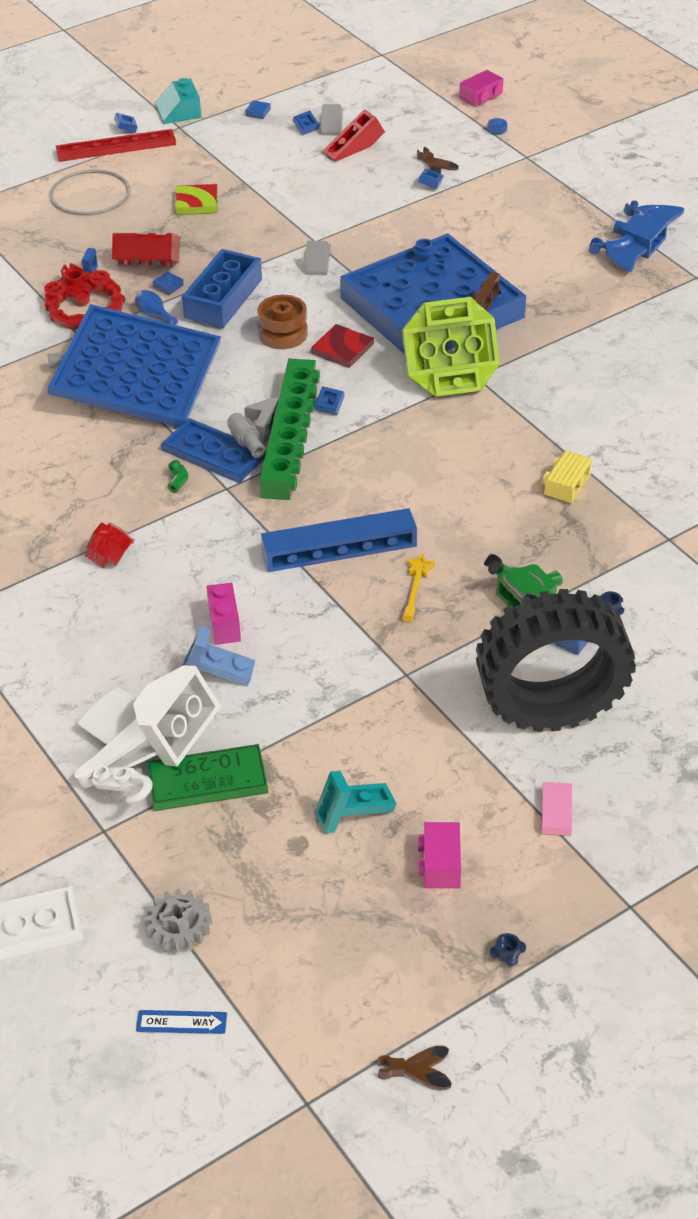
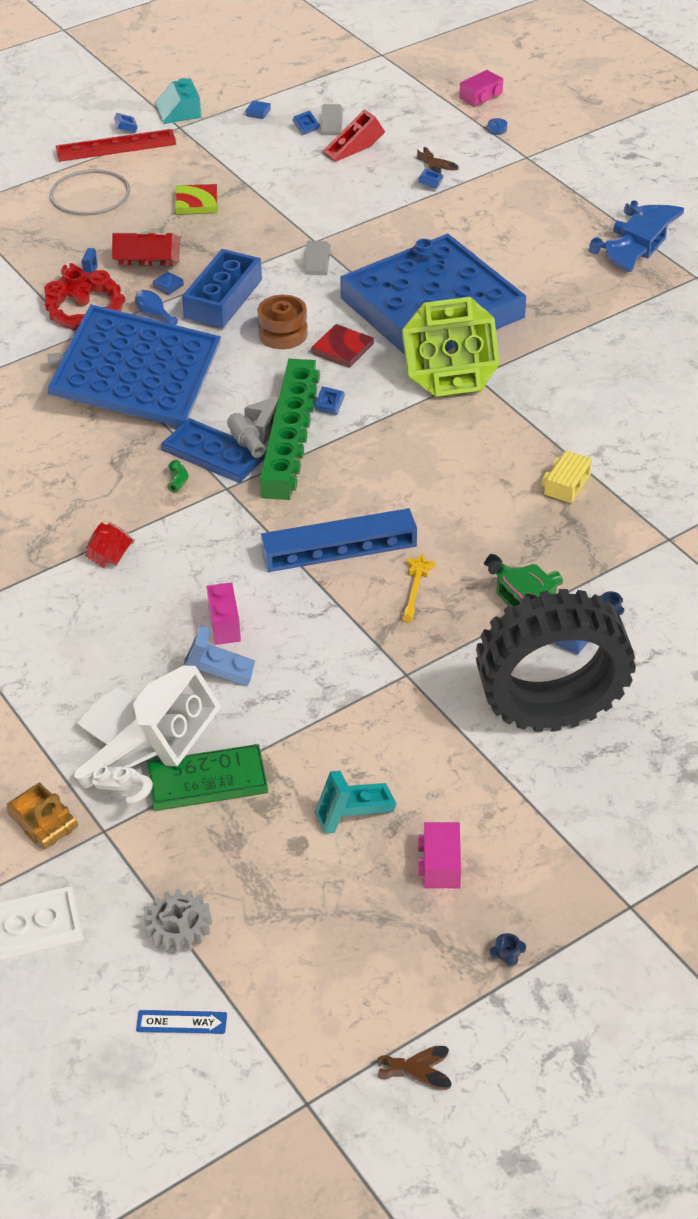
reddish brown plate [474,272,500,311] -> none
bright pink tile [542,782,572,836] -> none
none -> pearl gold piece [6,782,78,849]

